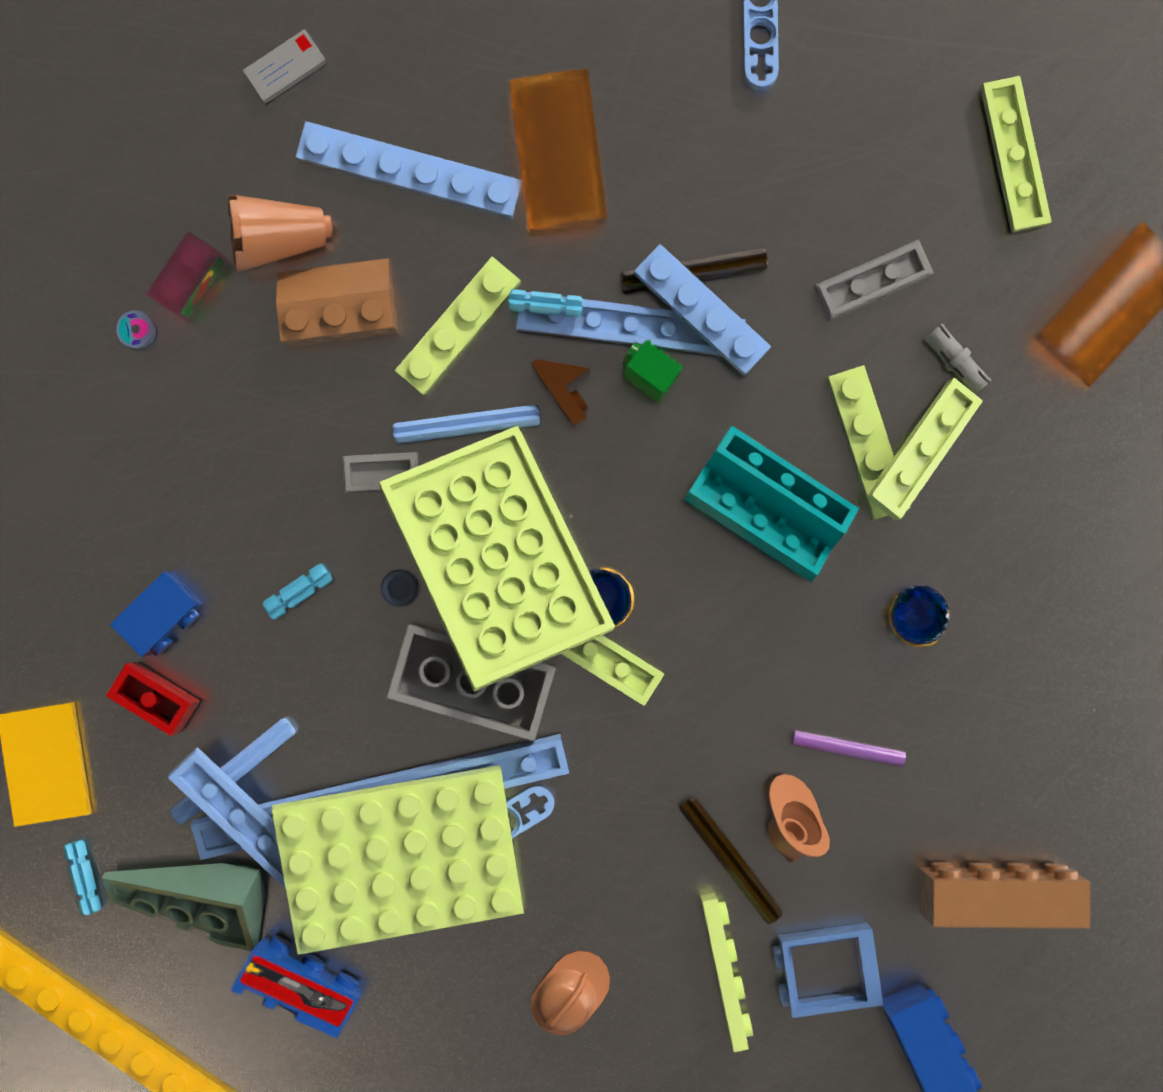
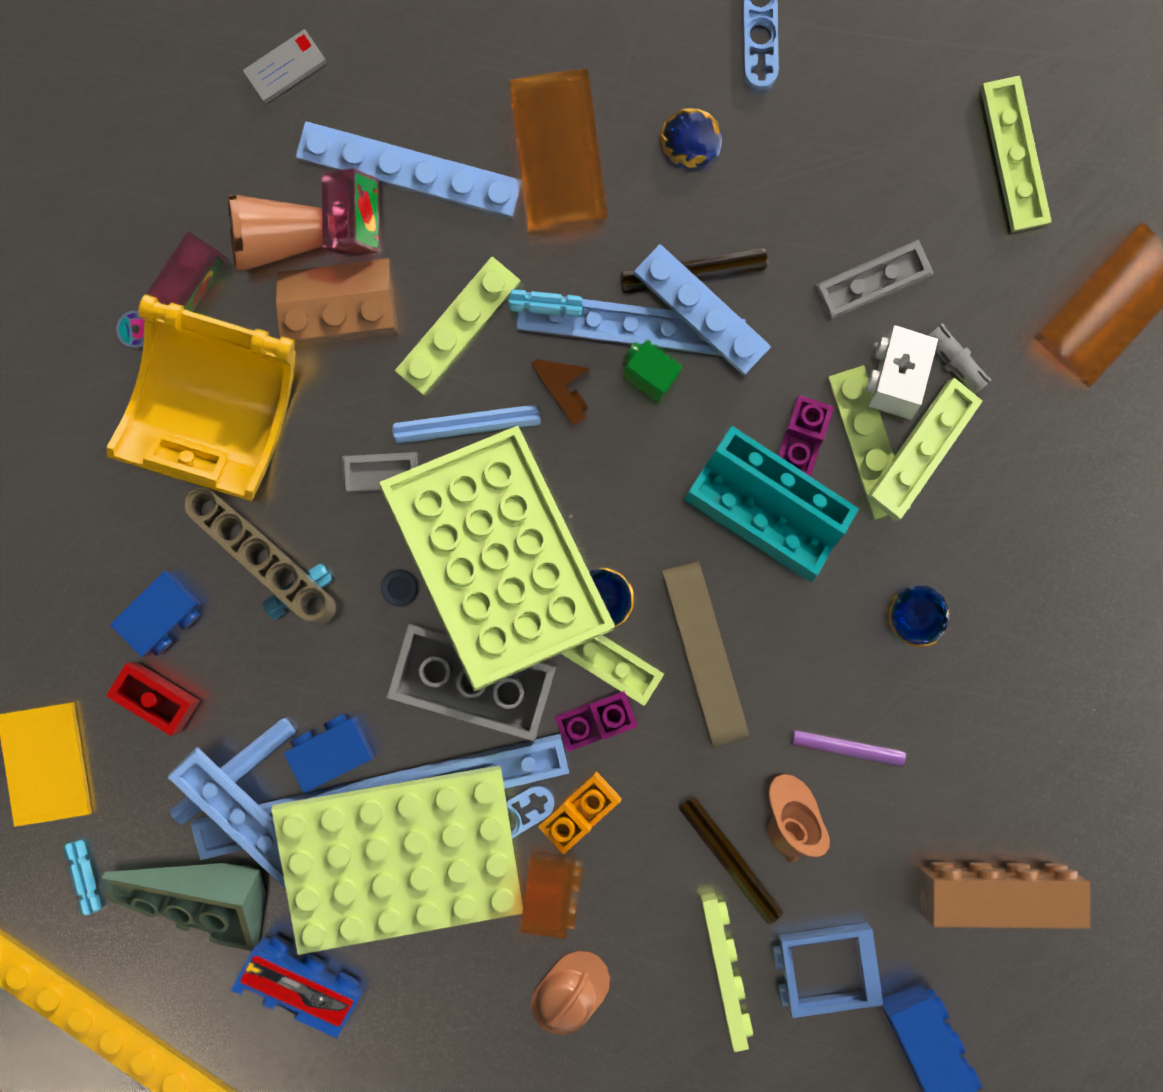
none -> yellow hinge [106,295,296,501]
none -> dark tan beam [184,487,336,625]
none -> blue brick [283,714,376,794]
none -> clear pink brick [322,168,380,257]
none -> clear orange brick [520,851,582,939]
none -> light orange slope [538,771,622,854]
none -> magenta slope [554,691,638,752]
none -> clear blue hair [660,108,722,169]
none -> dark tan beam [662,560,750,749]
none -> magenta slope [777,395,834,477]
none -> white brick [866,325,938,420]

